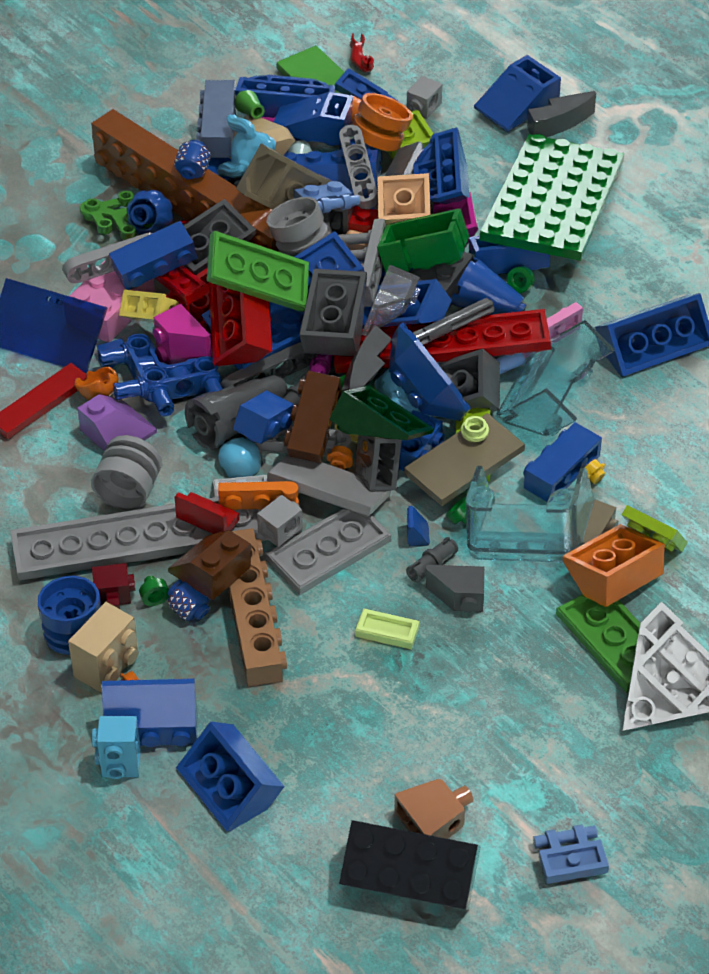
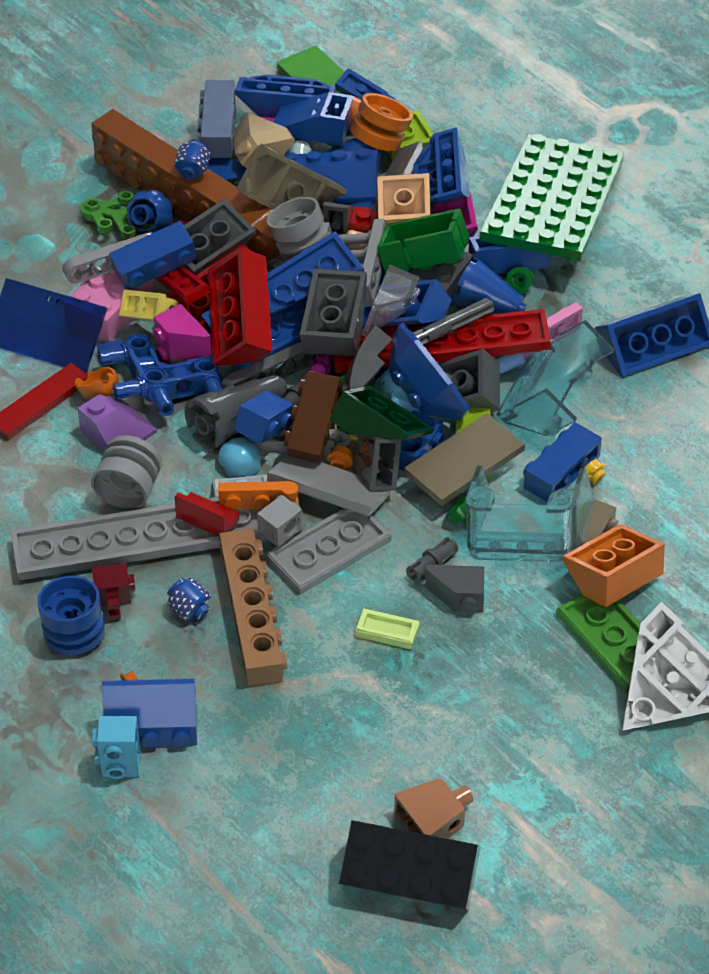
tan brick [68,602,139,693] -> none
green tile [139,576,169,606] -> none
reddish brown slope [168,530,251,601] -> none
blue slope [176,721,285,831] -> none
bright green tile [207,231,309,312] -> none
medium azure hair [217,114,276,178] -> none
bright green cone [235,90,265,119] -> none
medium blue plate [294,181,360,213] -> none
light grey beam [339,125,378,209] -> none
red arm [350,33,374,73] -> none
light grey brick [407,76,443,118] -> none
blue slope [407,506,430,546] -> none
yellowish green plate [461,416,489,442] -> none
blue slope [474,55,561,132] -> none
dark grey slope [527,91,596,137] -> none
medium blue plate [533,824,609,884] -> none
lime plate [622,505,688,552] -> none

